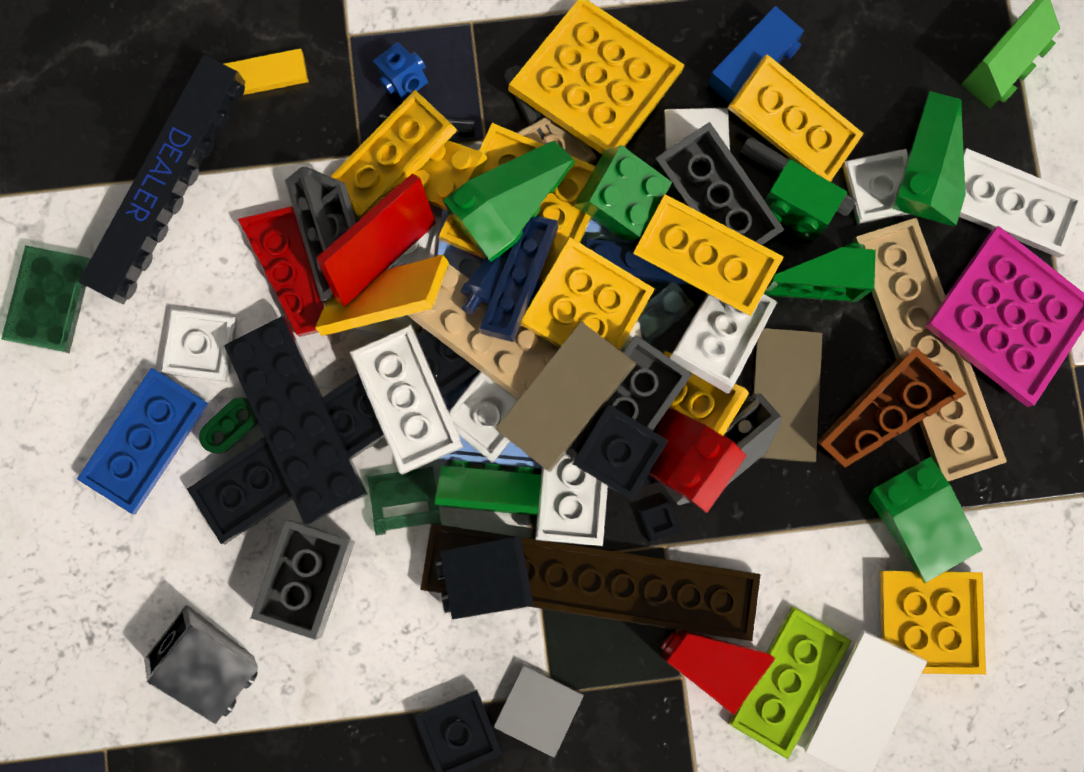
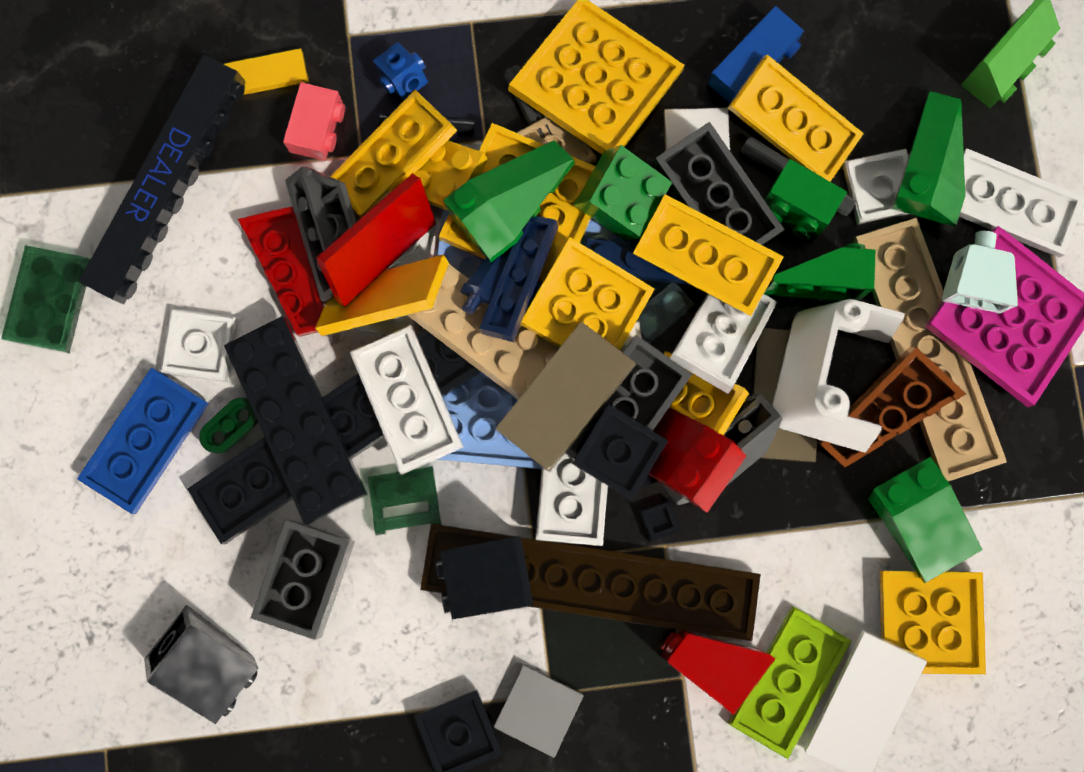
green slope [435,460,541,516] -> none
white tile [449,371,518,463] -> none
none -> coral brick [283,82,345,161]
none -> white windscreen [772,299,905,453]
none -> light aqua torso [942,231,1018,314]

